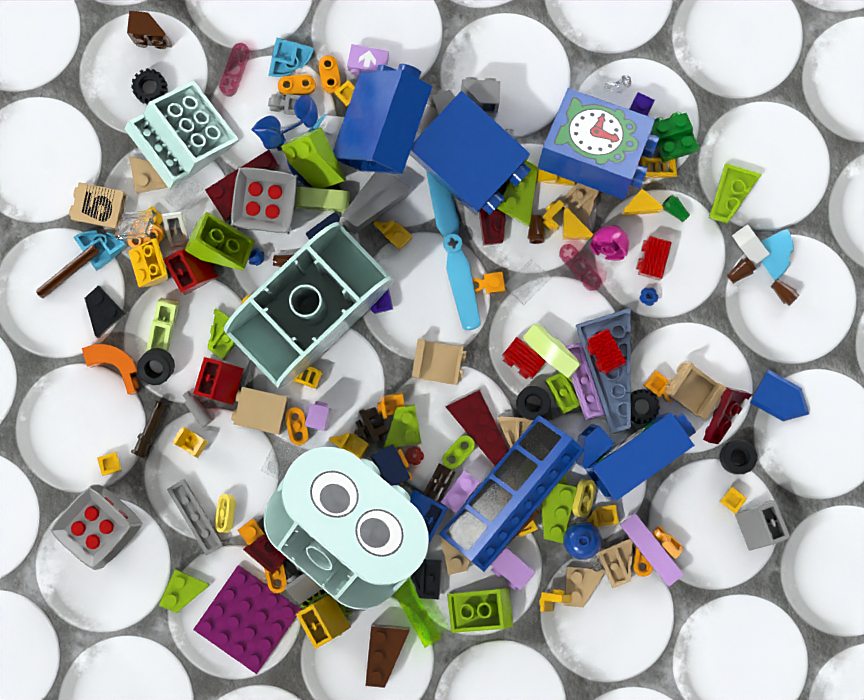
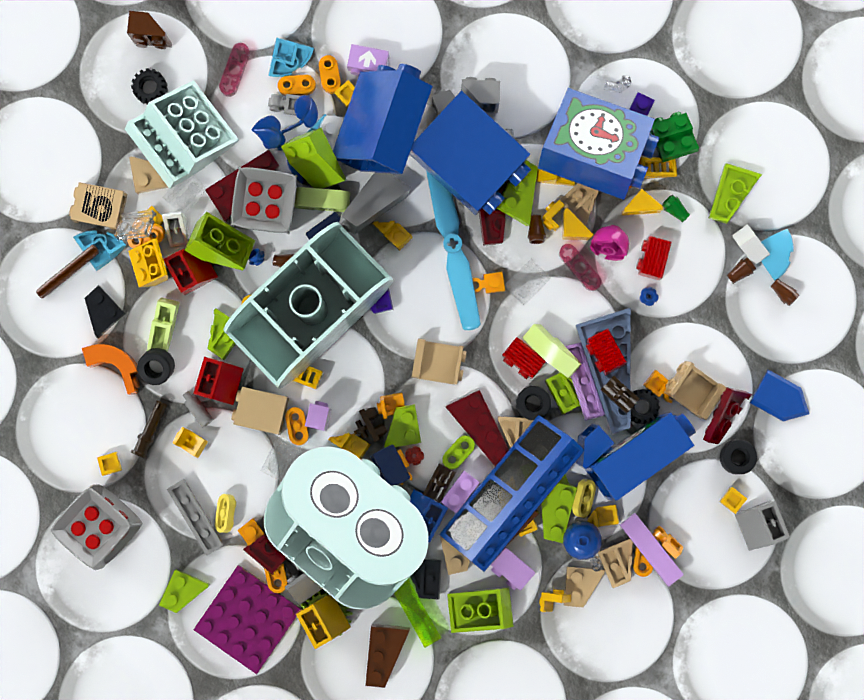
none -> dark brown hips [600,376,640,414]

